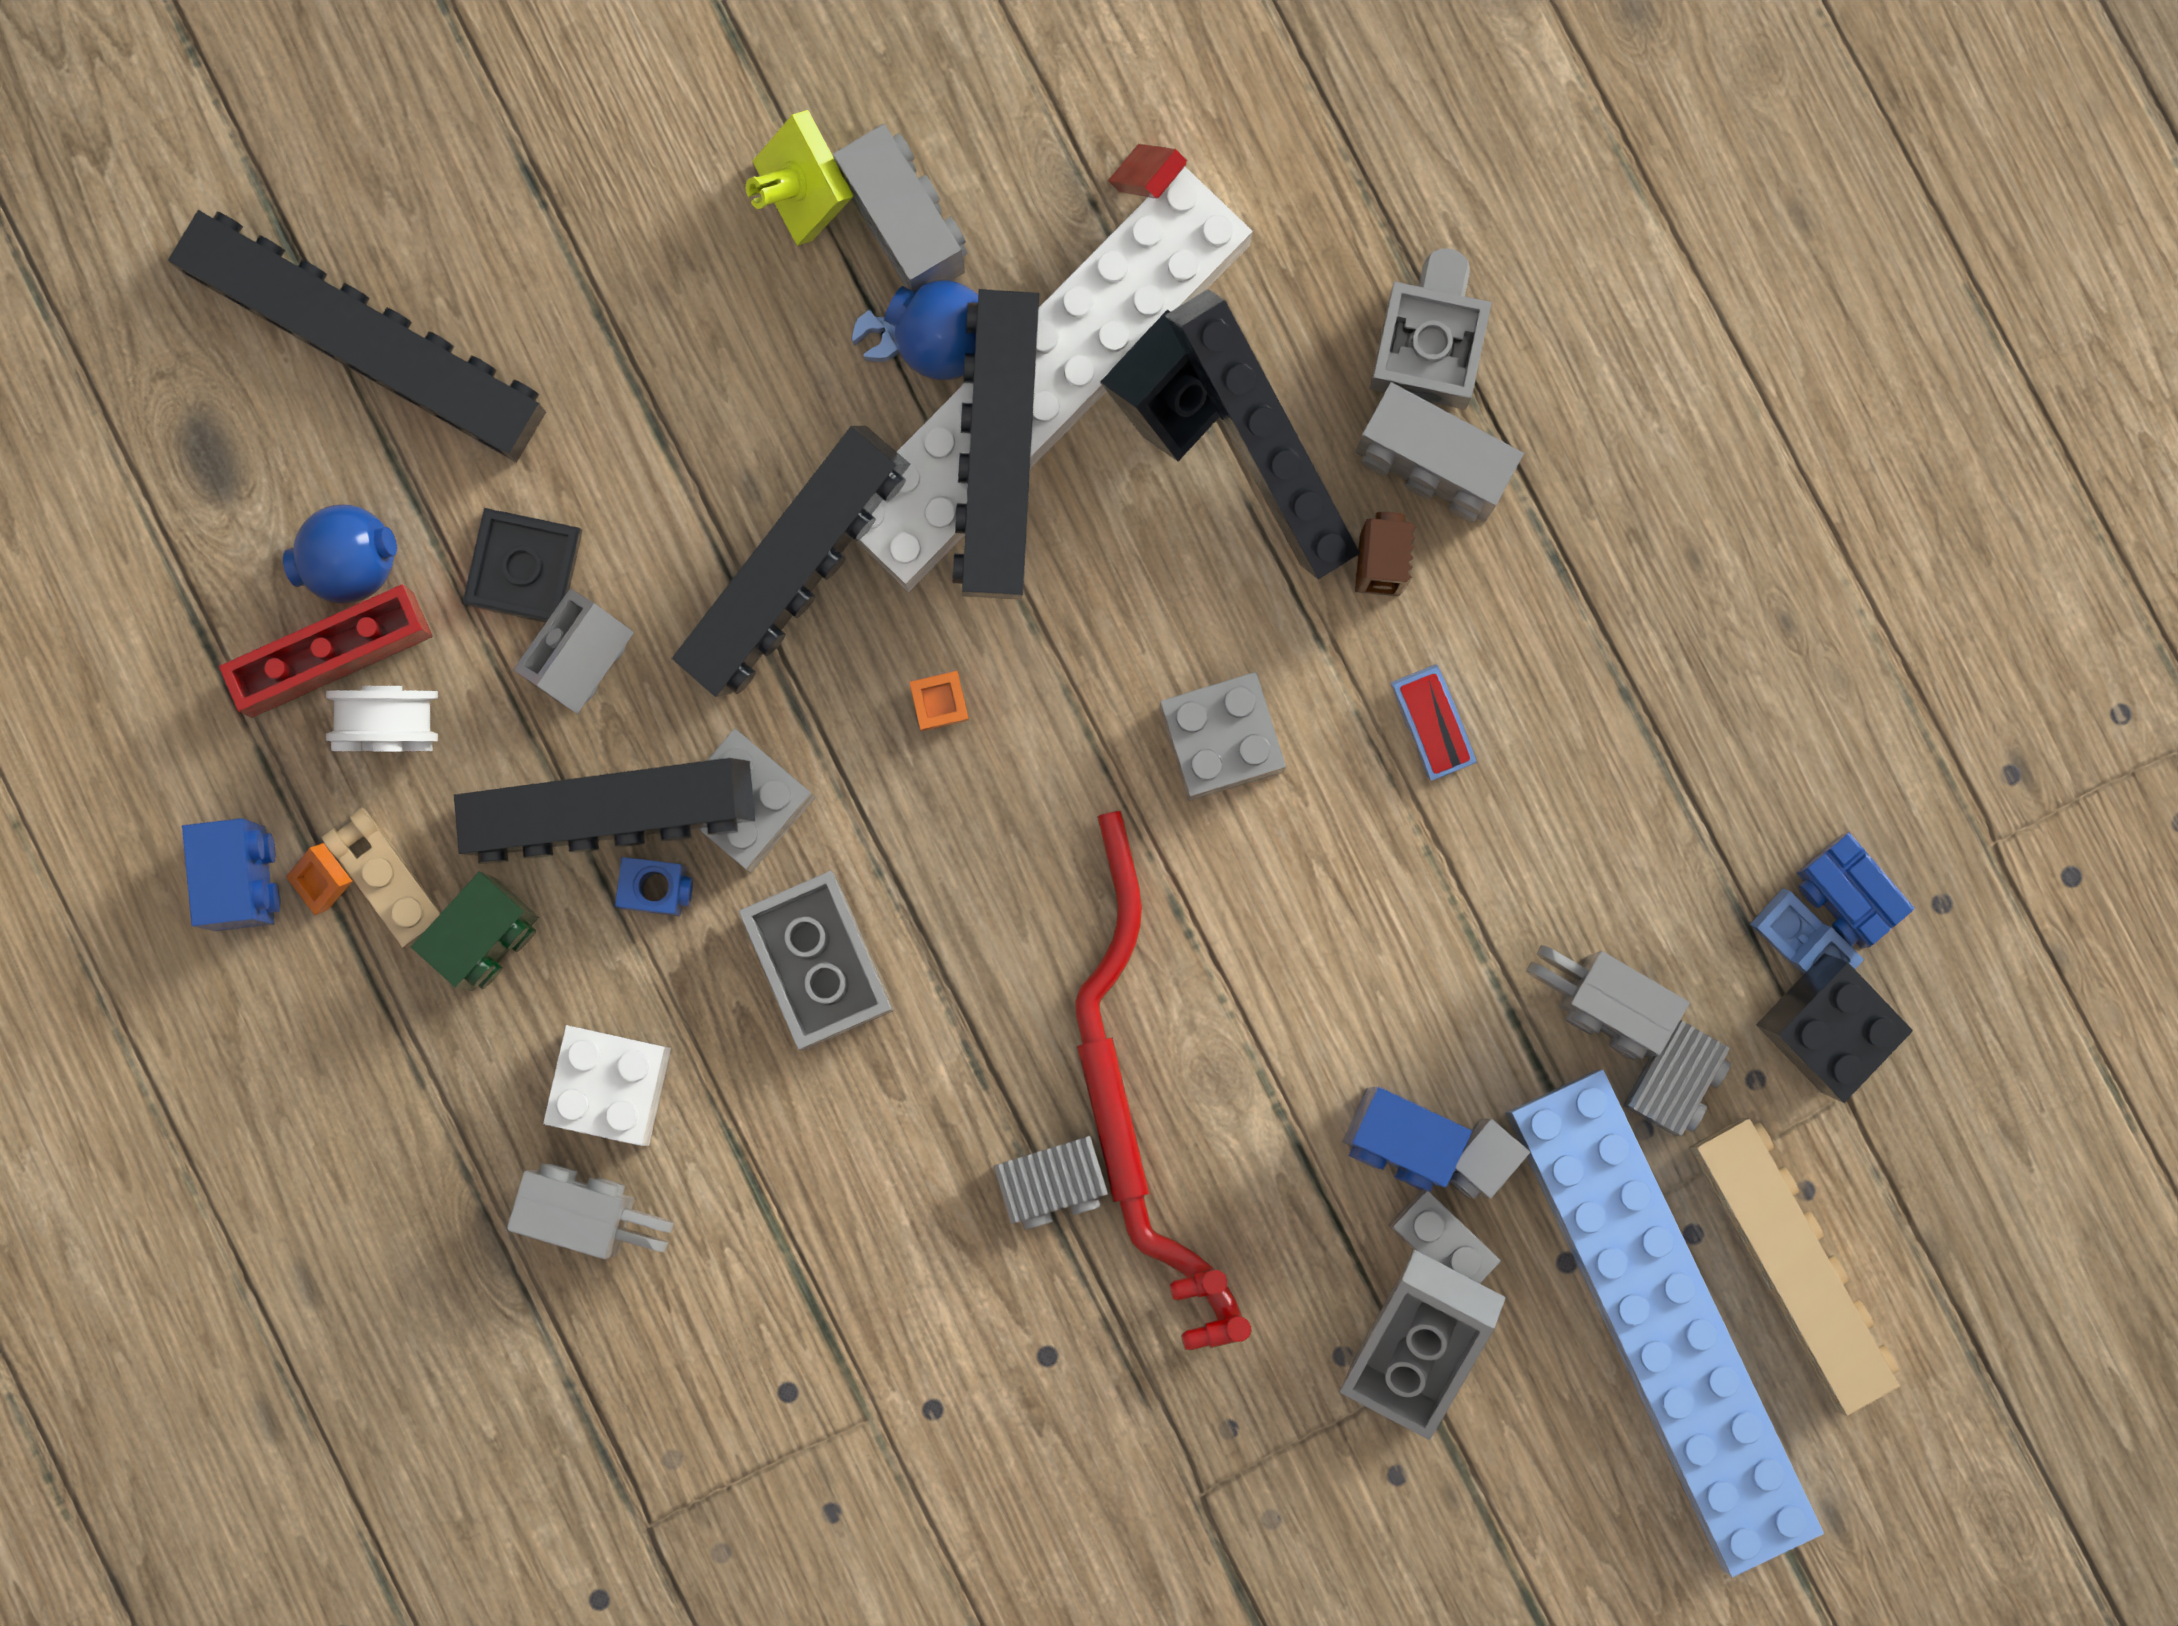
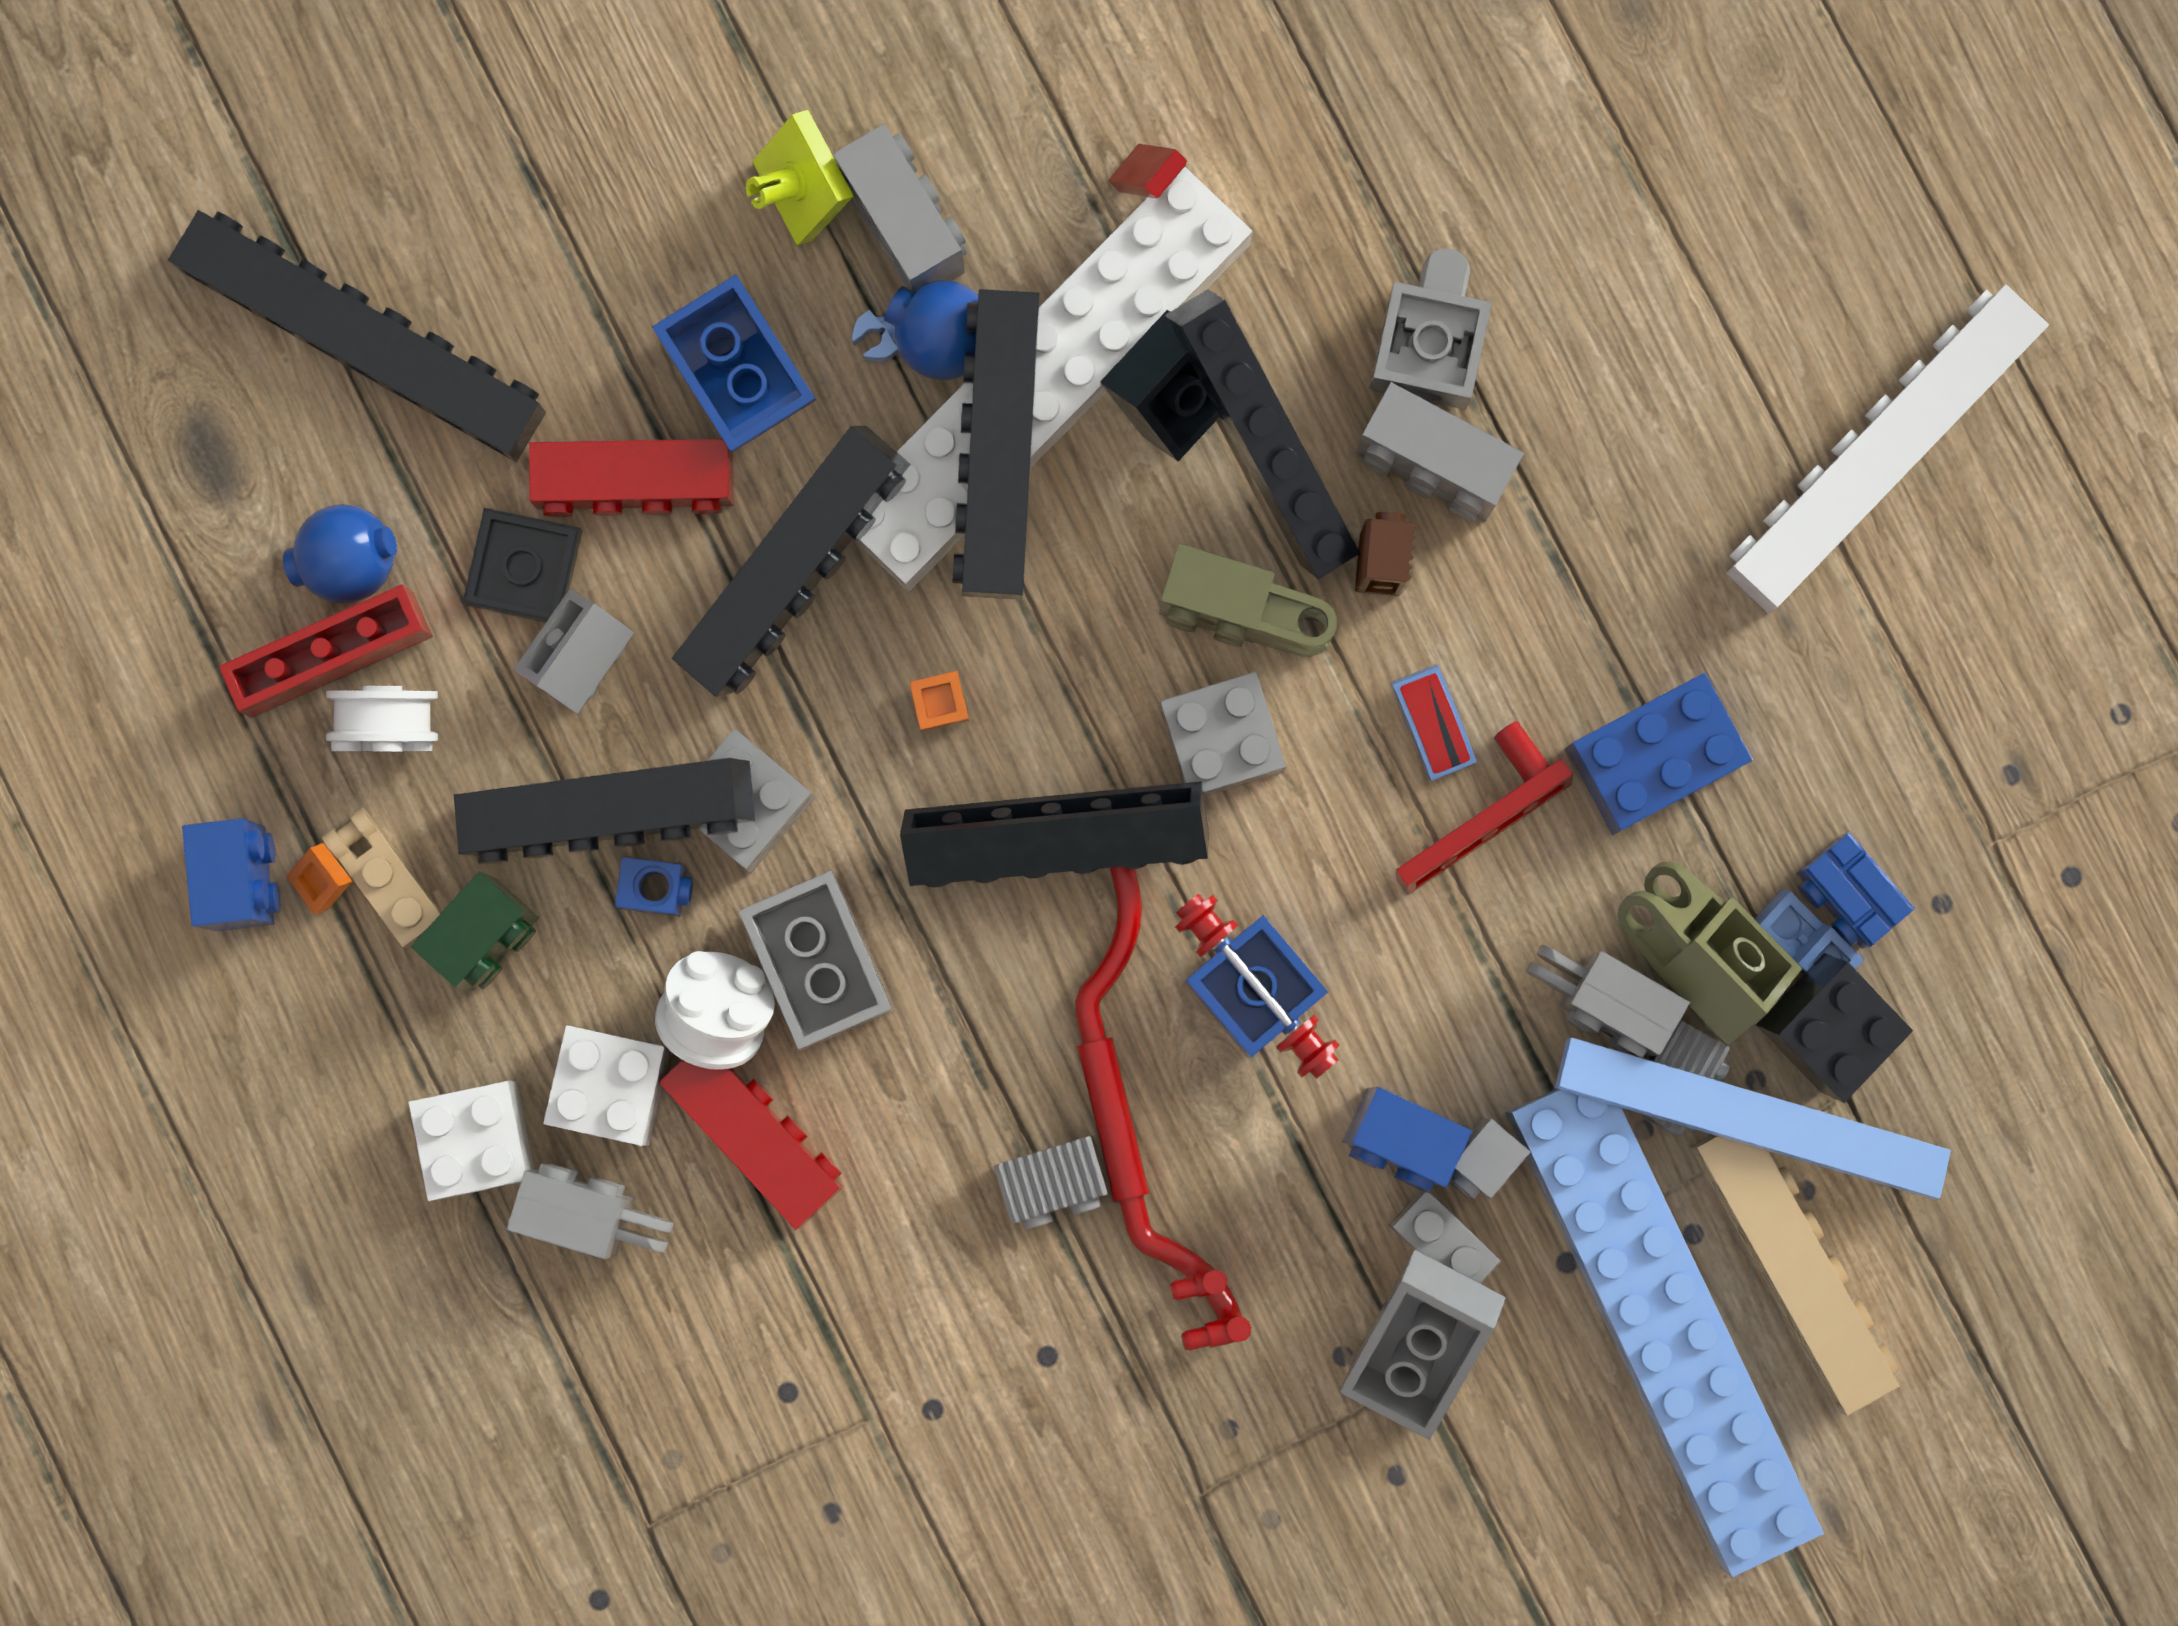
none -> white brick [409,1081,535,1201]
none -> red brick [529,439,733,517]
none -> blue slope [652,275,816,453]
none -> white wheel [655,951,775,1069]
none -> red brick [658,1060,843,1230]
none -> black brick [900,781,1209,888]
none -> olive brick [1159,543,1337,657]
none -> blue brick [1175,893,1340,1079]
none -> red piece [1396,721,1573,895]
none -> light blue tile [1555,1037,1951,1200]
none -> blue brick [1565,673,1753,835]
none -> olive brick [1617,861,1802,1045]
none -> white brick [1726,284,2049,614]

